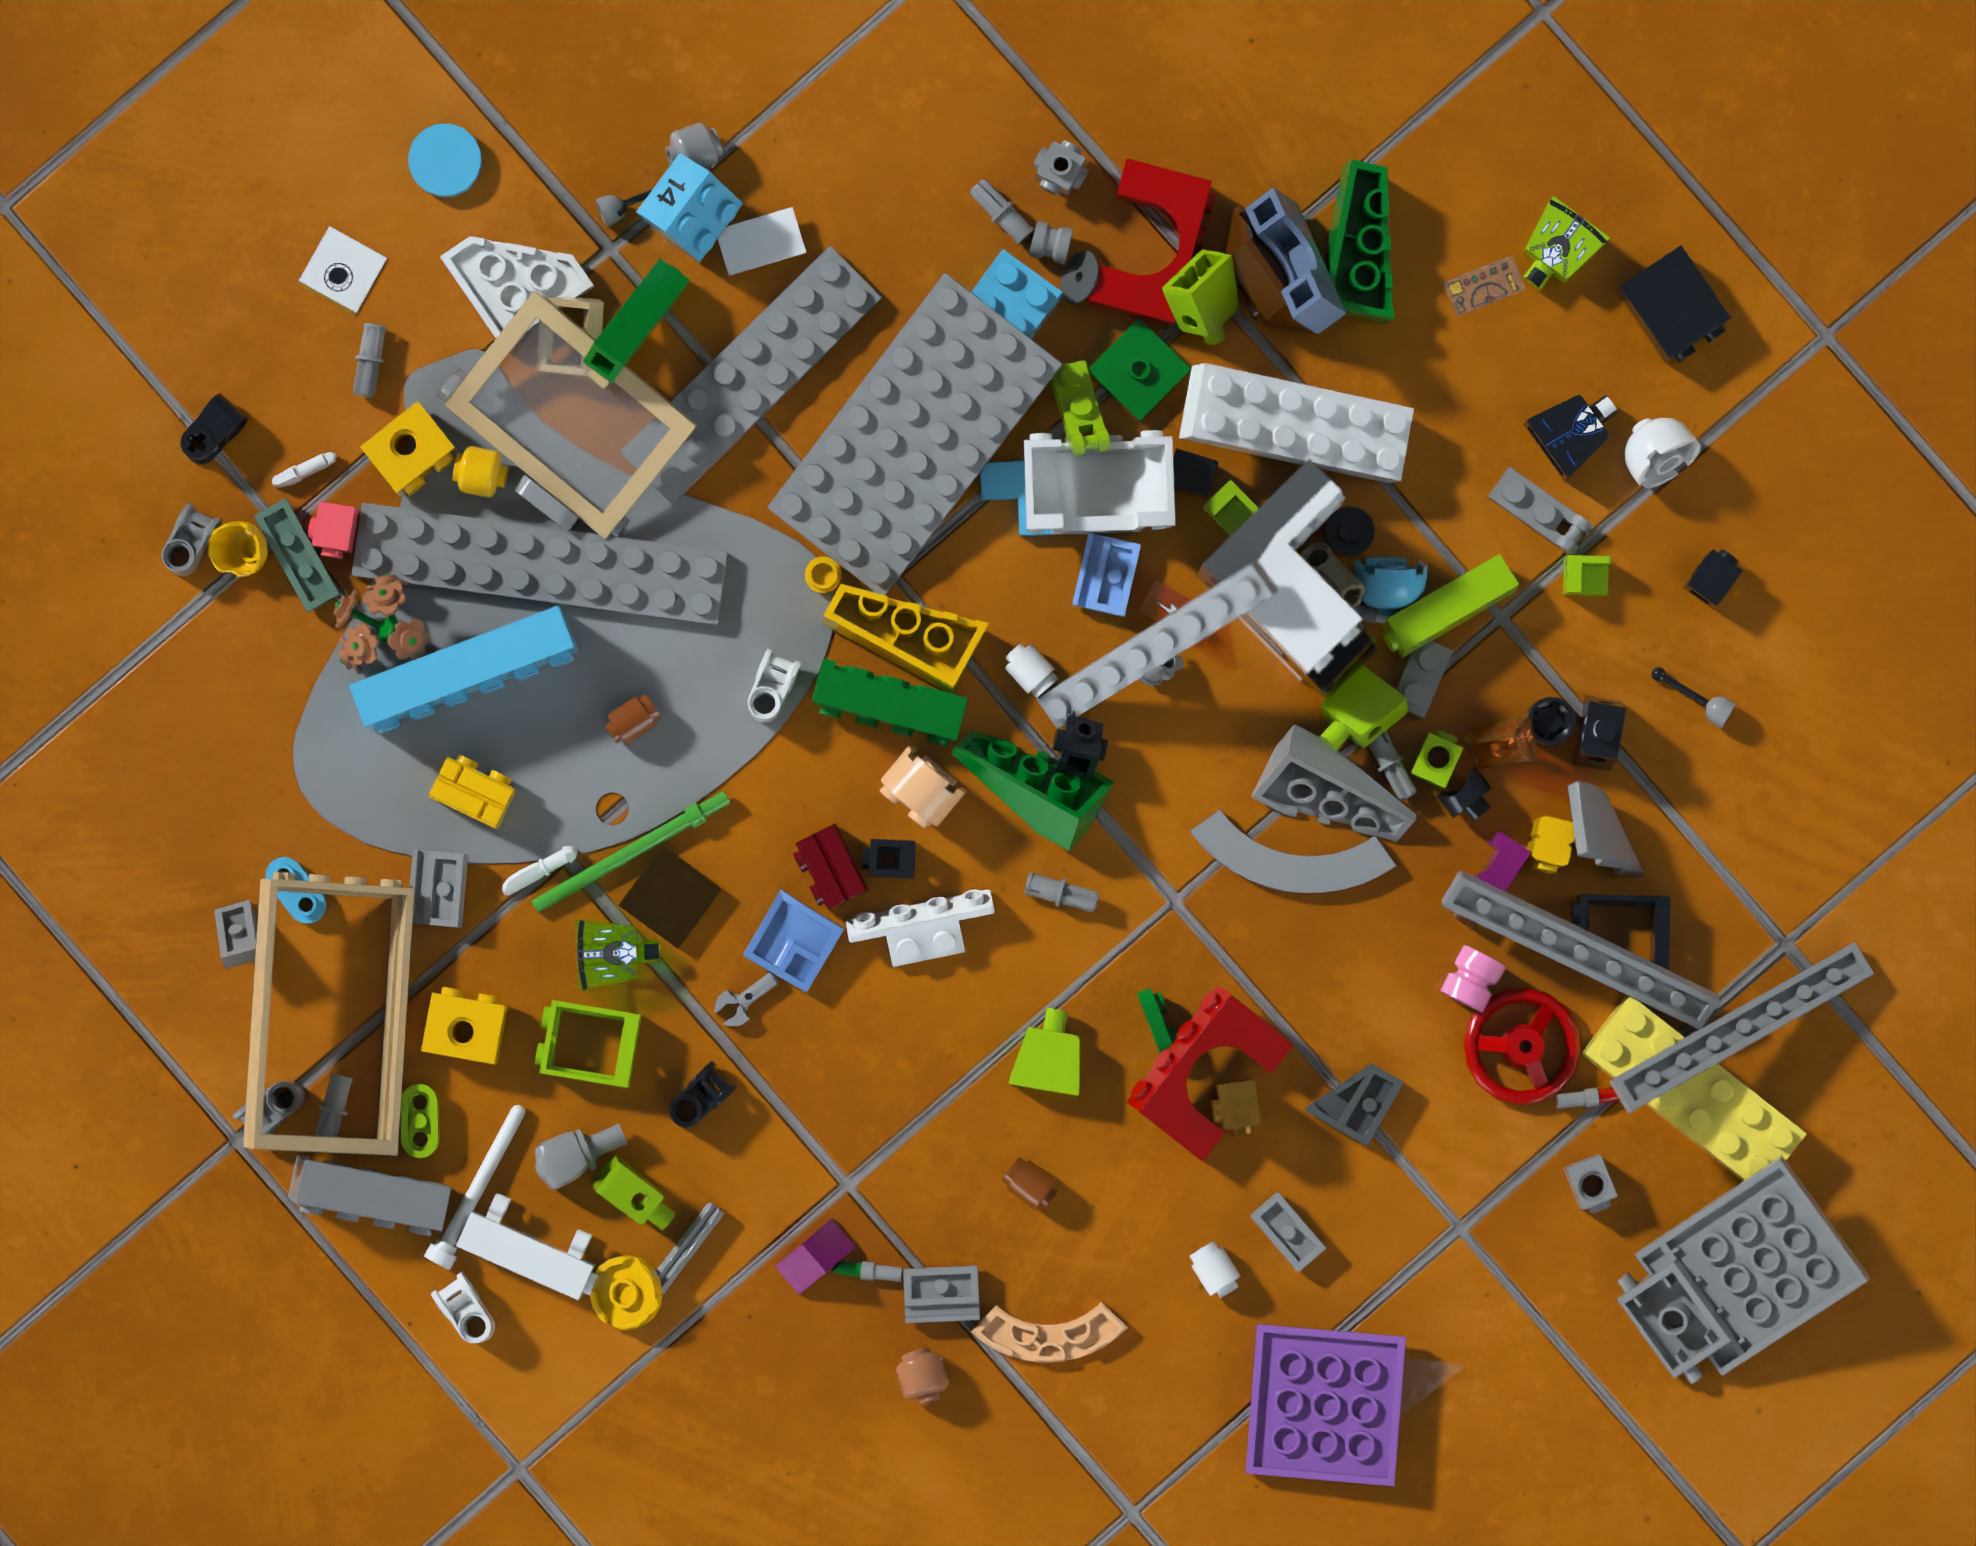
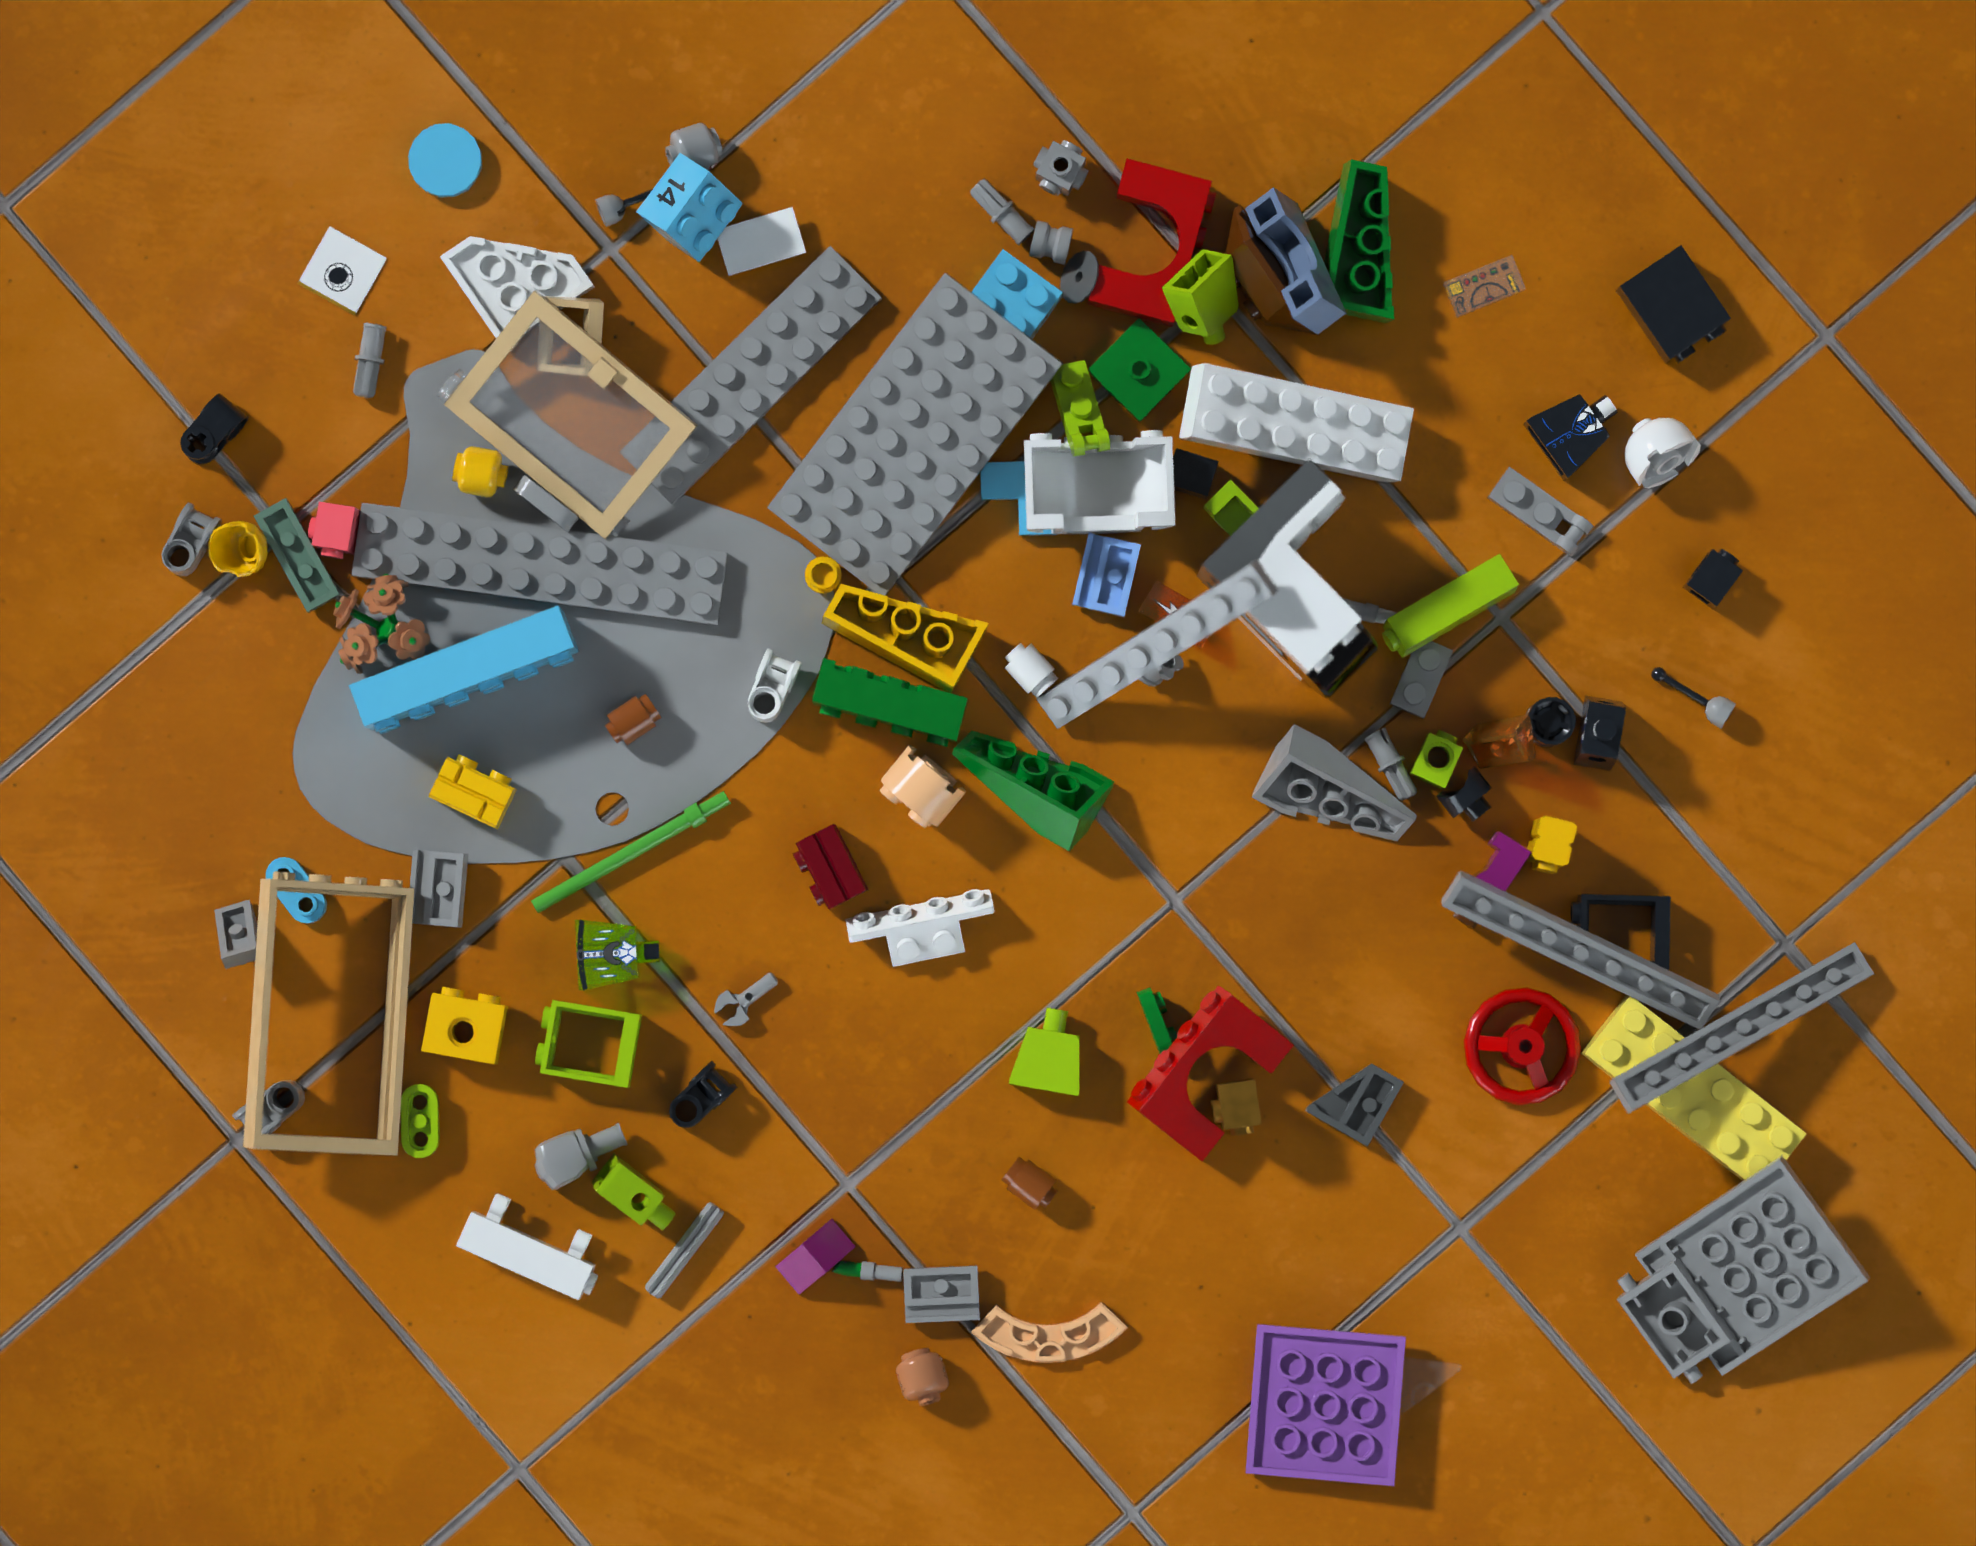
white piece [272,452,337,488] -> none
light grey wedge [288,1154,451,1236] -> none
light grey axle [315,1073,353,1137] -> none
yellow brick [360,401,458,496] -> none
white piece [424,1105,525,1270] -> none
white piece [431,1272,495,1343] -> none
white piece [503,846,578,896] -> none
green brick [582,258,690,384] -> none
yellow tile [590,1255,663,1330] -> none
dark brown tile [618,846,722,949] -> none
medium blue plate [743,889,844,993] -> none
black brick [862,839,916,879] -> none
light grey axle [1024,872,1099,912] -> none
black brick [1052,716,1108,780] -> none
white brick [1189,1241,1241,1298] -> none
light grey tile [1190,810,1396,893] -> none
light grey plate [1249,1192,1326,1272] -> none
dark tan piece [1301,543,1366,609] -> none
lime torso [1320,657,1408,751] -> none
black piece [1324,506,1375,557] -> none
medium azure cylinder [1354,557,1428,616] -> none
bright pink wheel [1440,945,1506,1013] -> none
lime torso [1523,196,1610,291] -> none
light grey piece [1555,1088,1620,1109] -> none
lime panel [1563,555,1611,596] -> none
light grey brick [1563,1154,1618,1214] -> none
light grey slope [1568,781,1645,878] -> none

